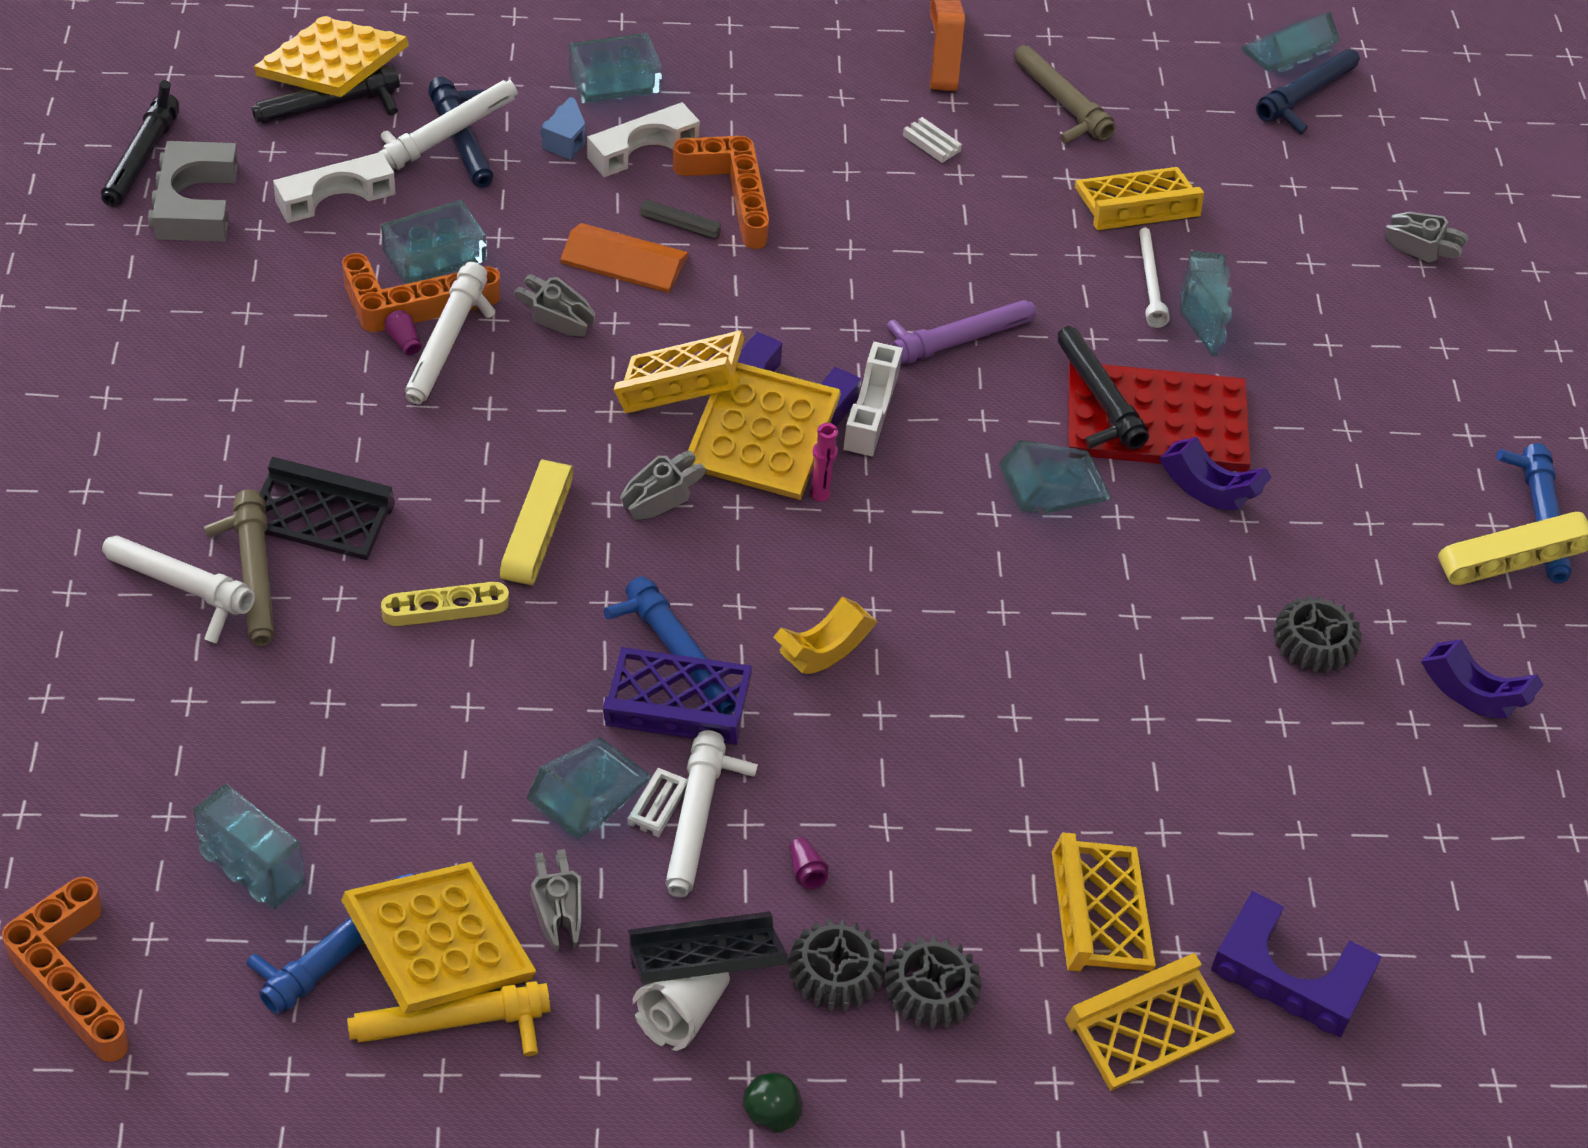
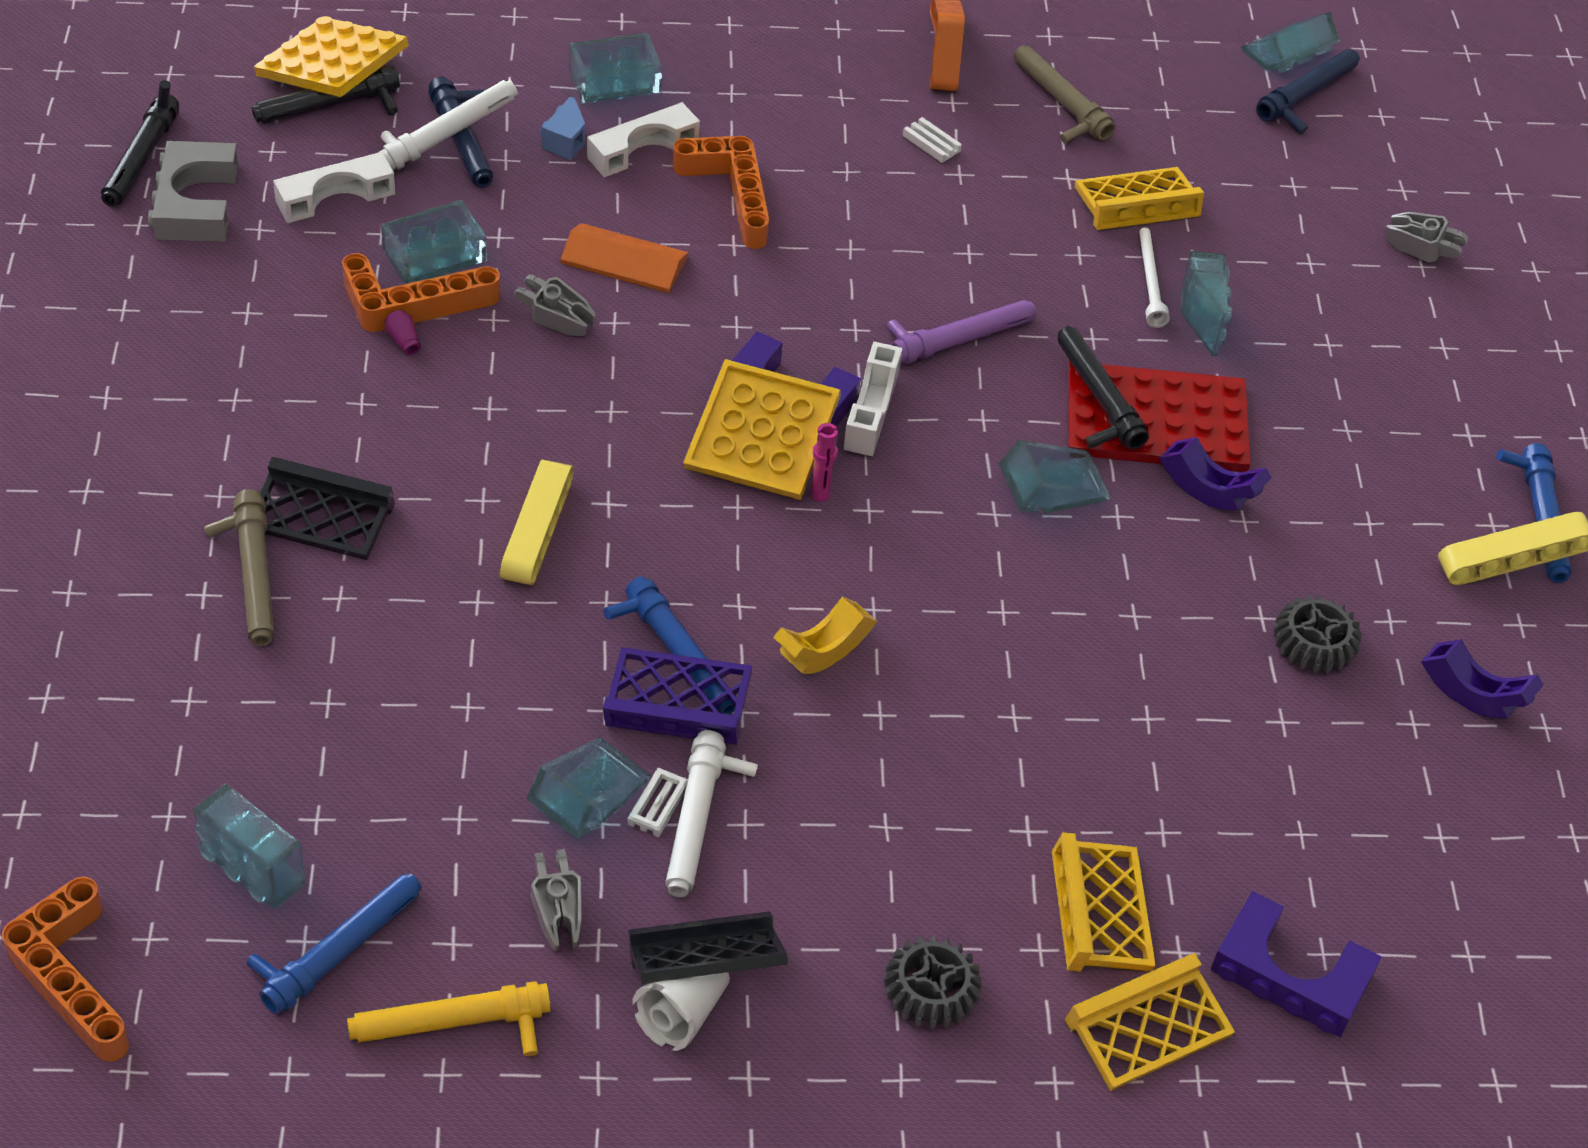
white cylinder [102,536,255,643] -> none
yellow plate [341,862,536,1014] -> none
light yellow beam [381,582,509,626] -> none
white cylinder [405,262,495,405] -> none
yellow fence [614,330,745,414] -> none
light grey hinge [620,450,706,520] -> none
dark grey axle [640,199,721,238] -> none
dark green hair [743,1072,803,1133] -> none
dark grey gear [788,918,886,1012] -> none
magenta cone [789,837,828,890] -> none

